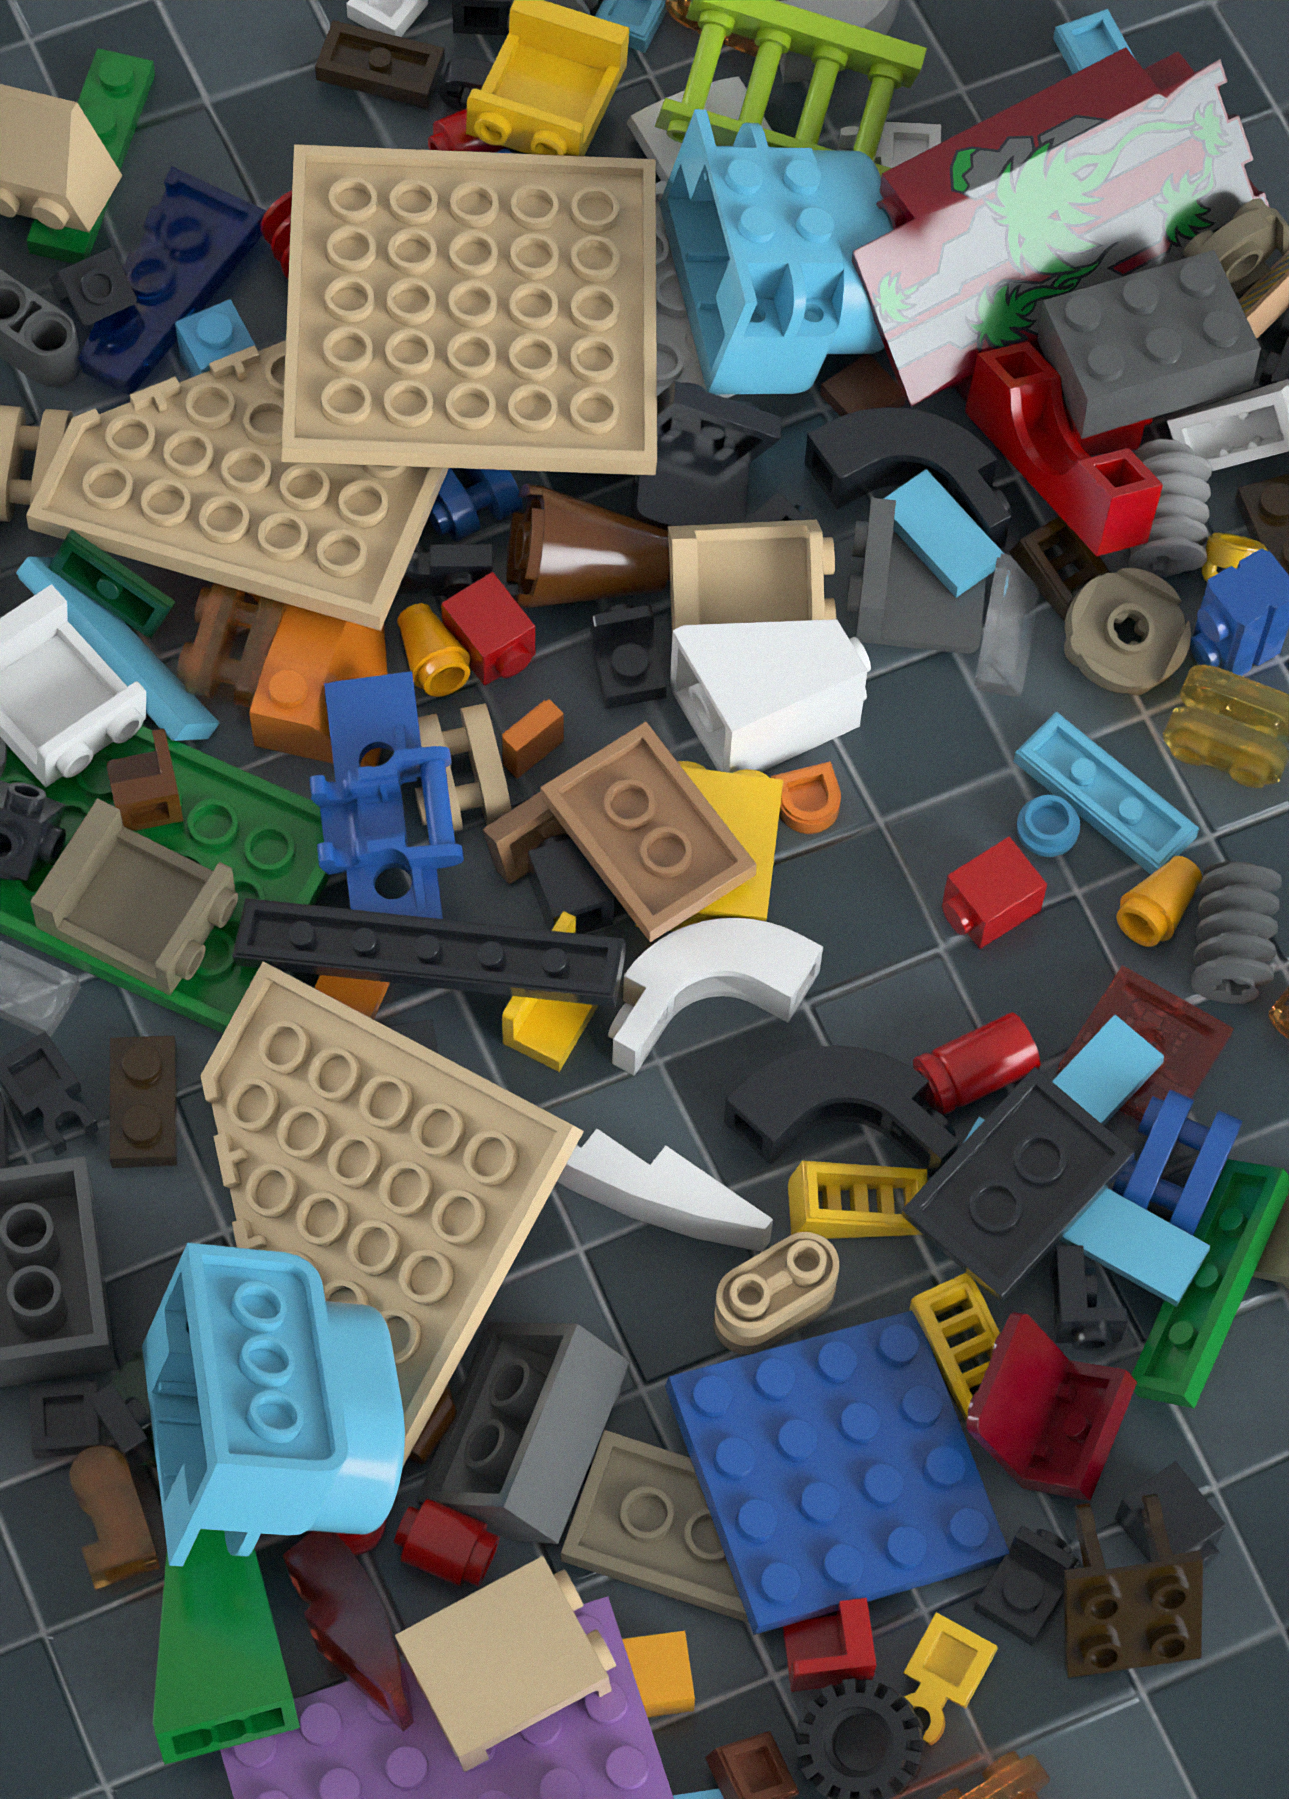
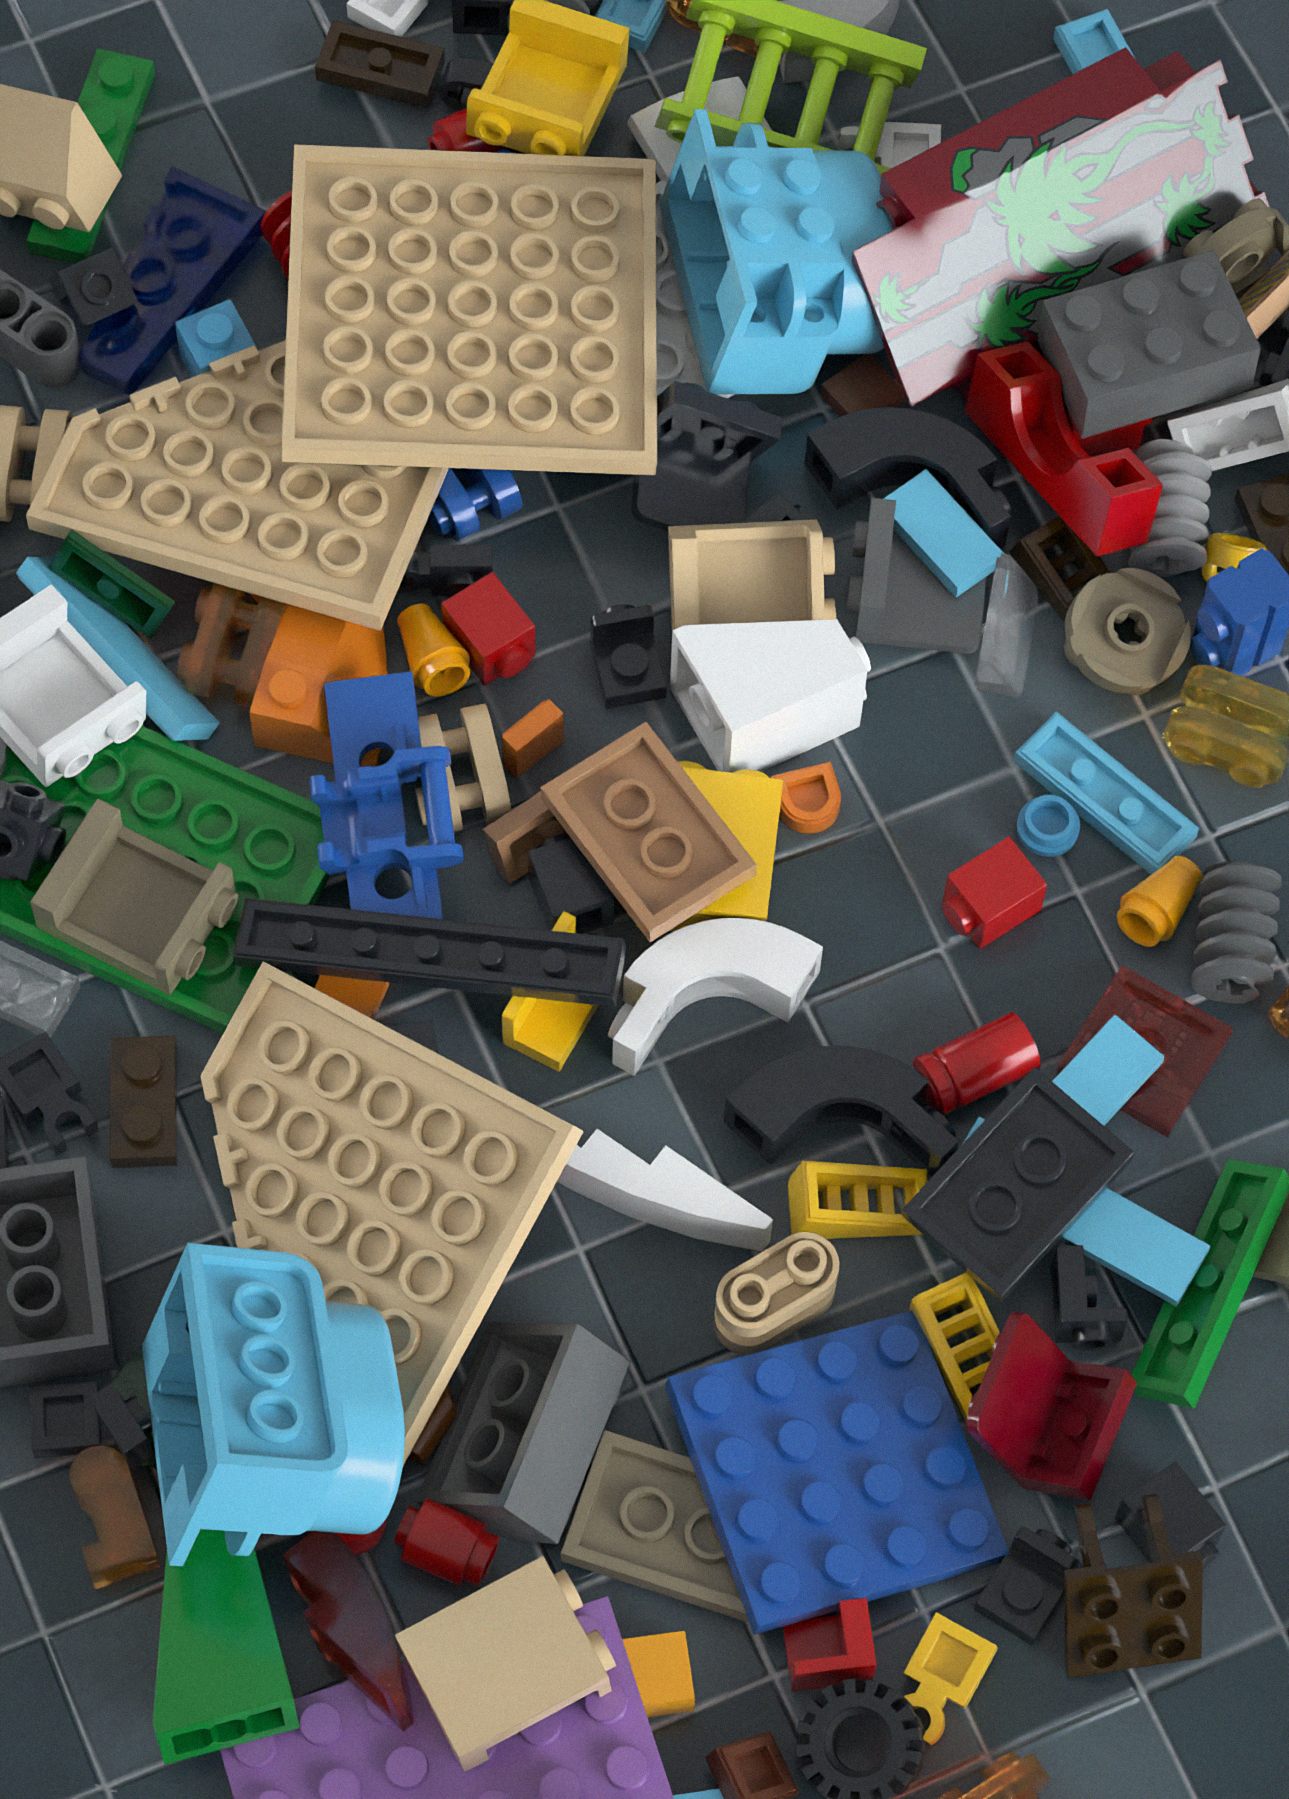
reddish brown panel [107,728,183,831] -> none
reddish brown cone [506,483,670,608] -> none
blue brick [1112,1089,1243,1236] -> none

